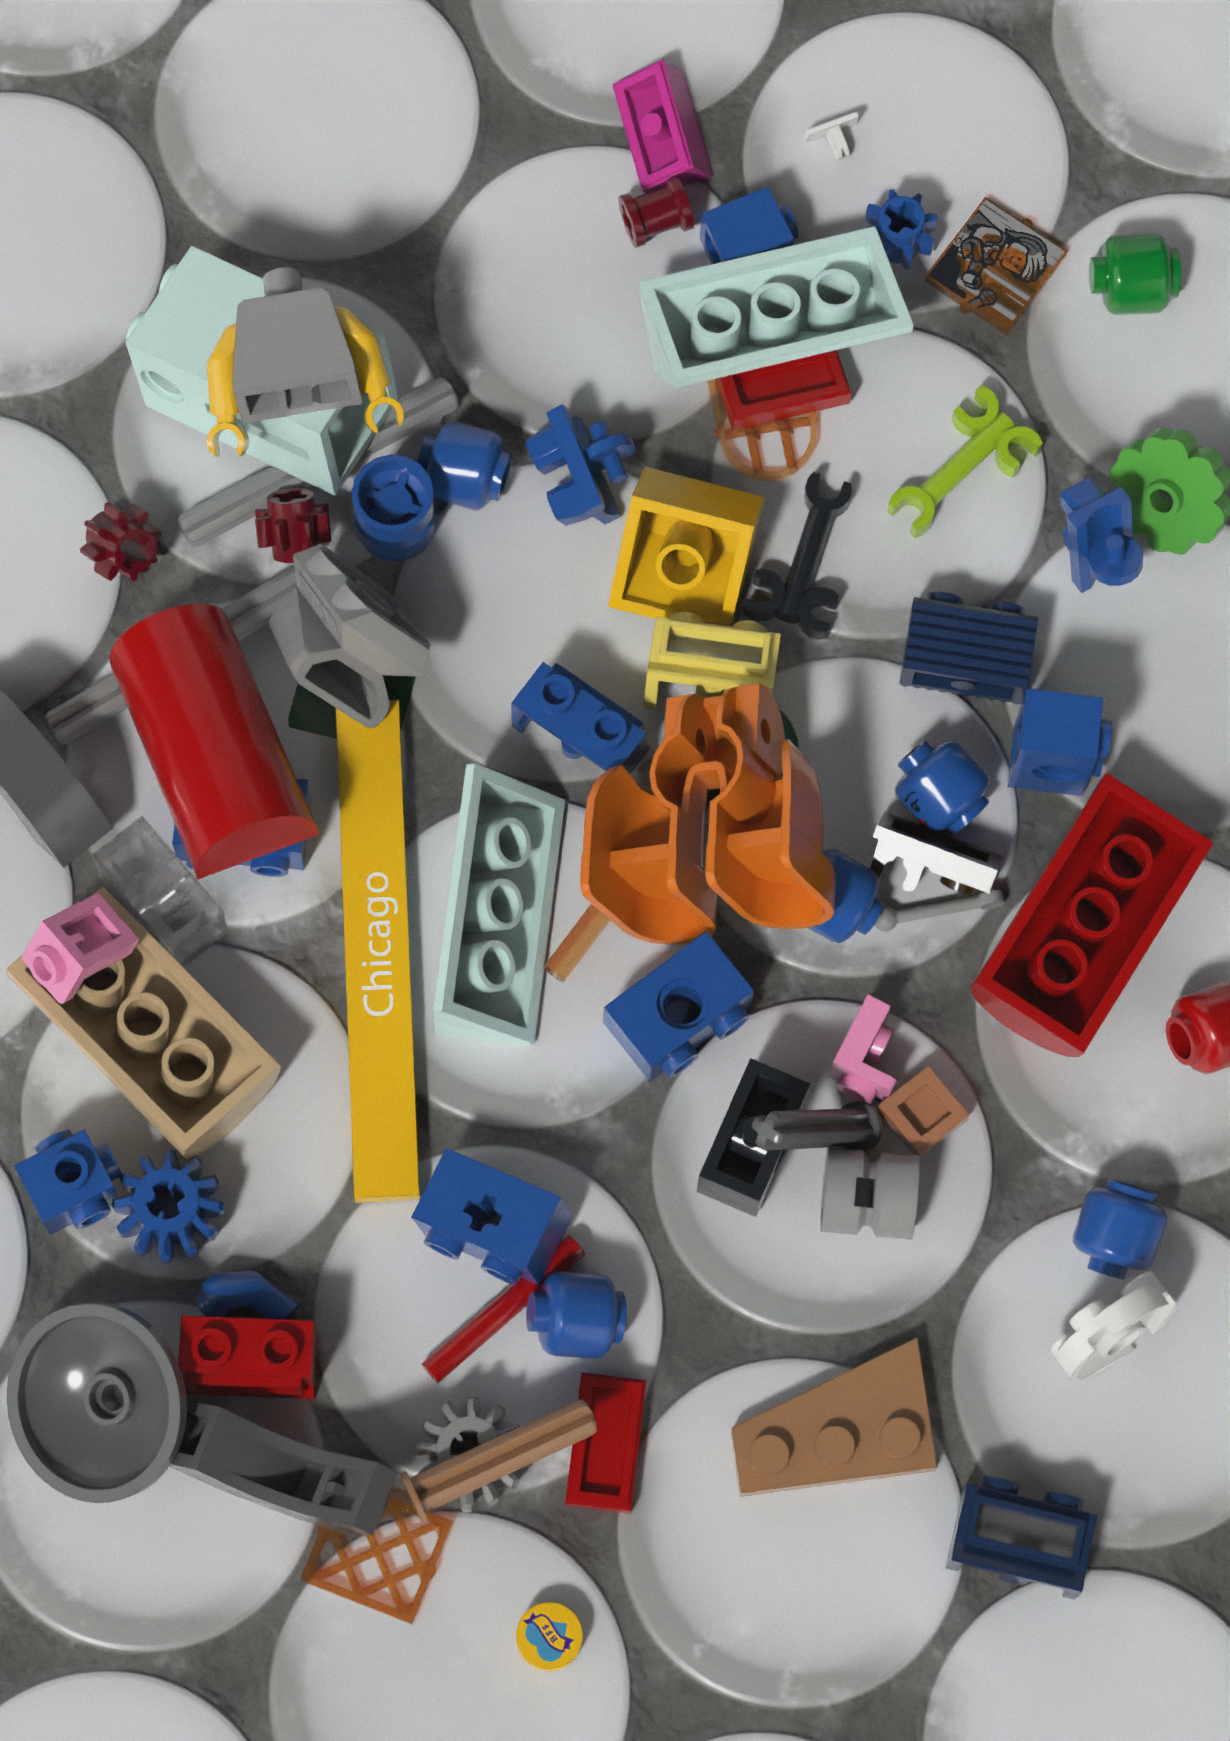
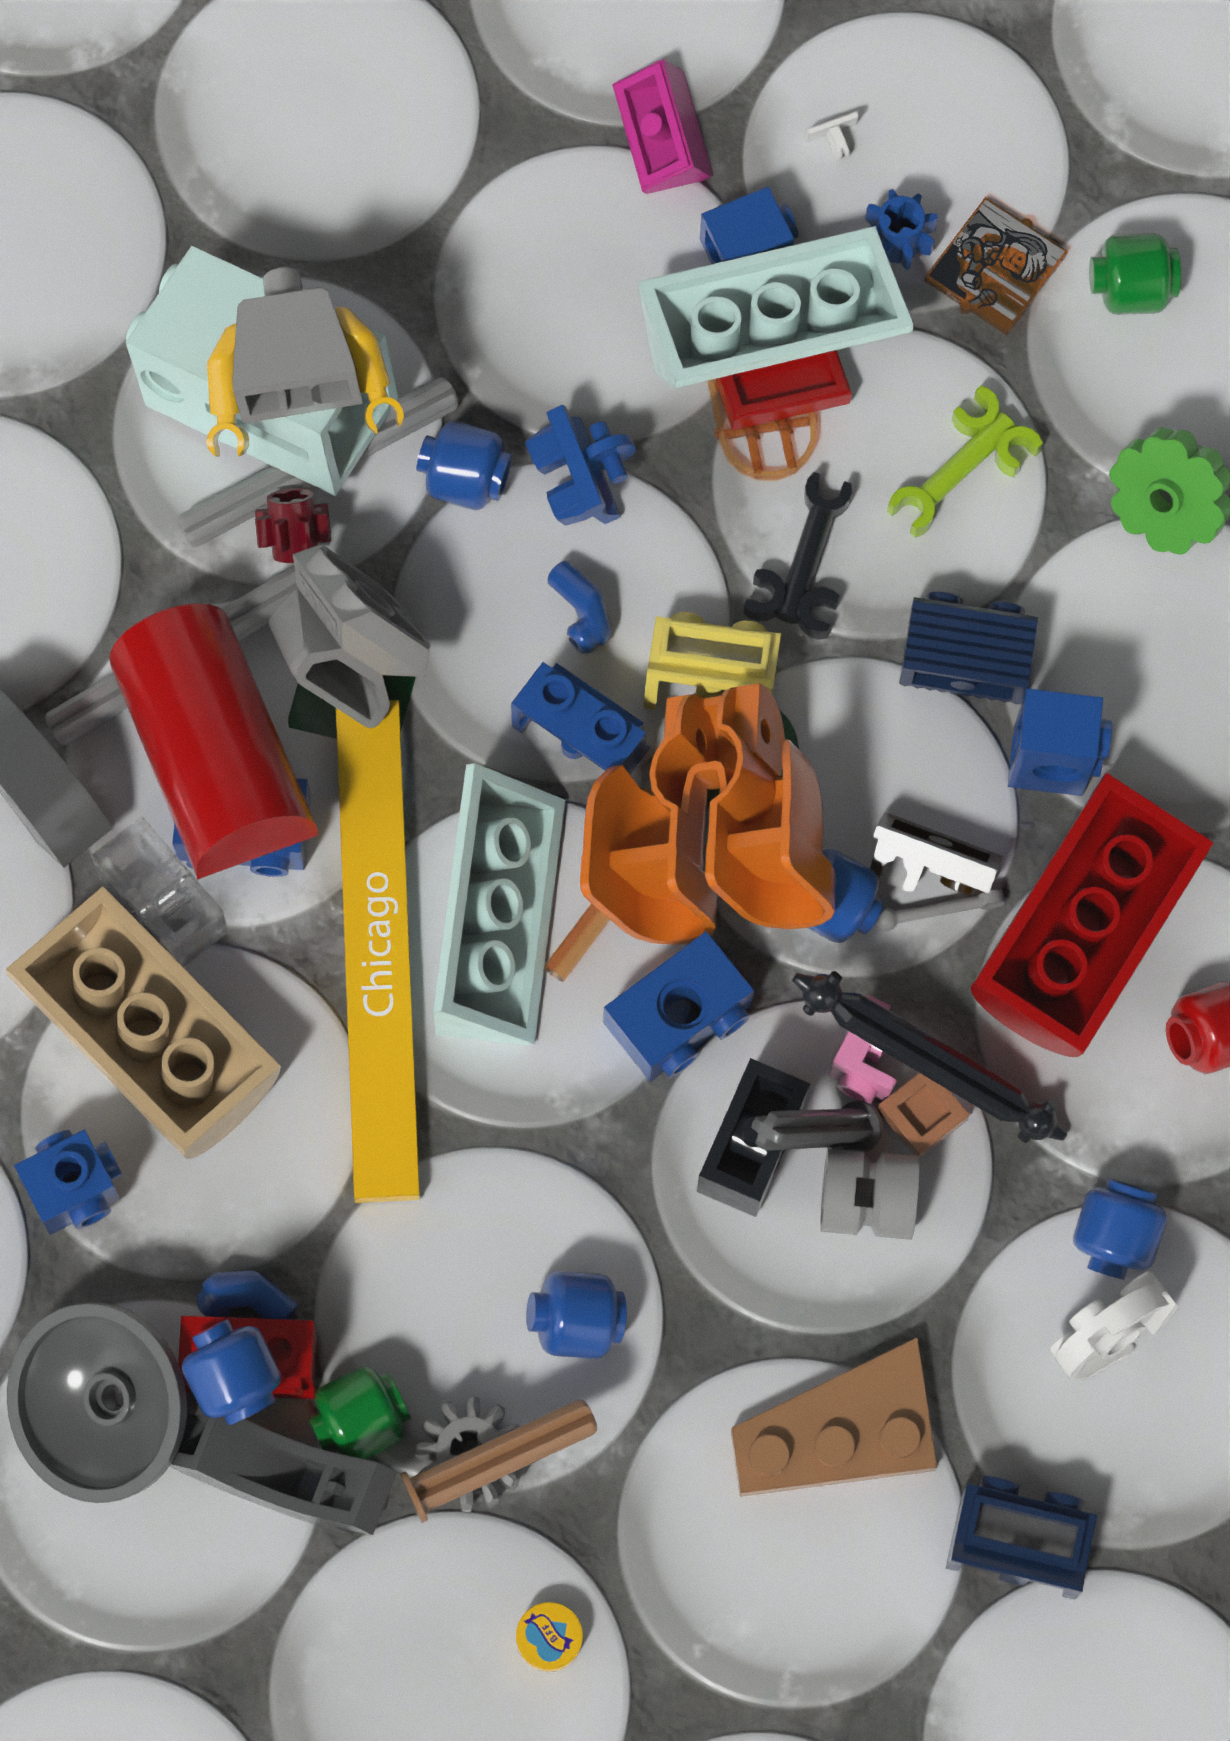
bright pink bracket [22,892,140,1004] -> none
dark red gear [80,502,162,582] -> none
blue gear [112,1150,225,1263] -> none
clear orange window [300,1496,453,1625] -> none
blue wheel [352,454,436,562] -> none
blue brick [411,1148,574,1285] -> none
red piece [421,1235,586,1383] -> none
red tile [565,1372,647,1514] -> none
yellow slope [608,466,765,627] -> none
dark red bush [618,177,694,248] -> none
blue head [895,740,989,835] -> none
blue hips [1060,477,1143,594] -> none
none -> blue head [181,1319,282,1425]
none -> green head [308,1366,411,1459]
none -> blue arm [547,561,612,654]
none -> black wheel [792,971,1067,1143]

